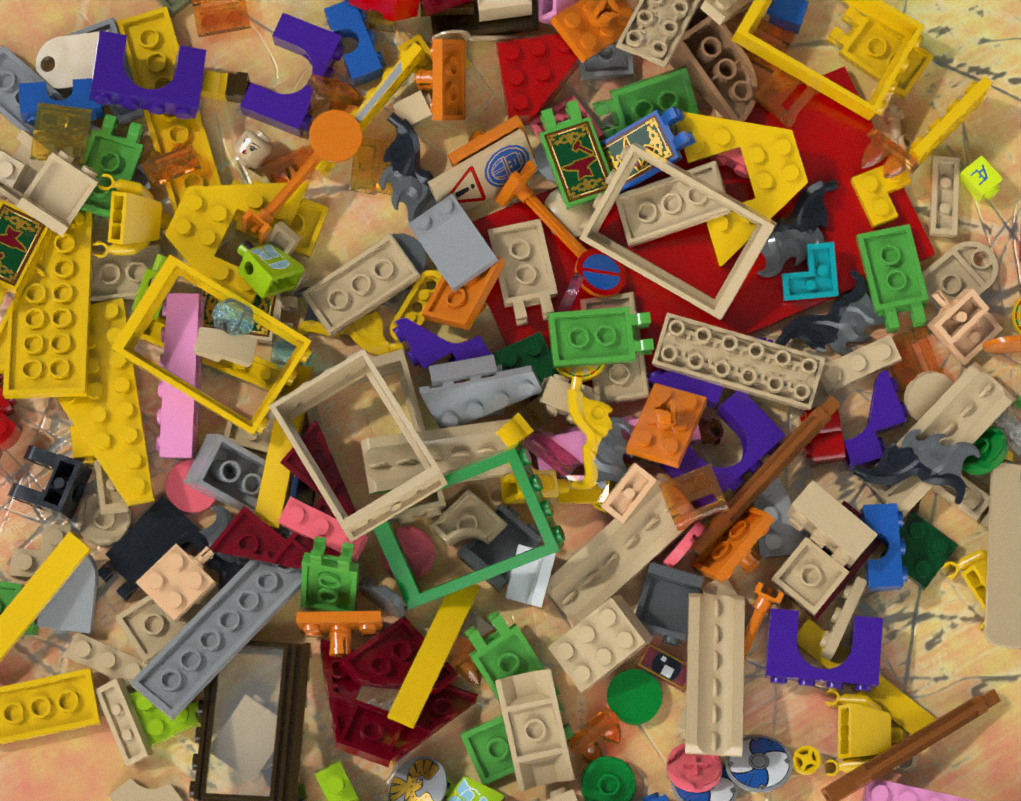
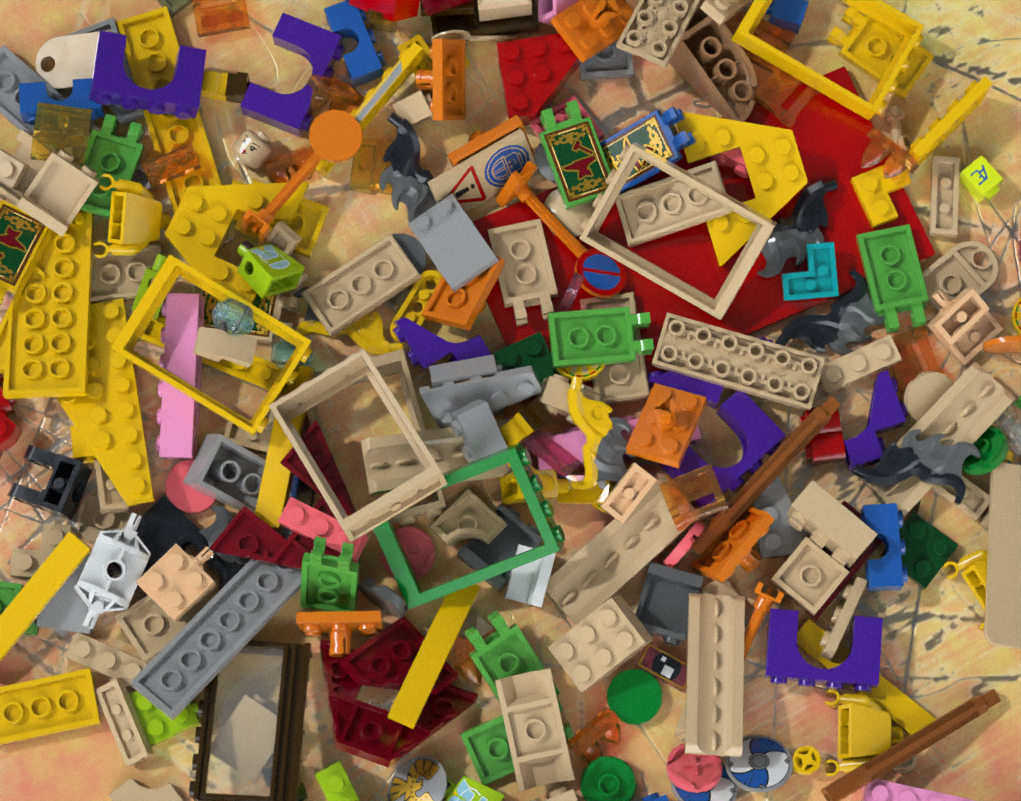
bright green tile [592,66,700,140] -> none
reddish brown plate [698,418,724,445] -> none
none -> white plate [74,513,151,629]
none -> light grey brick [450,399,507,462]

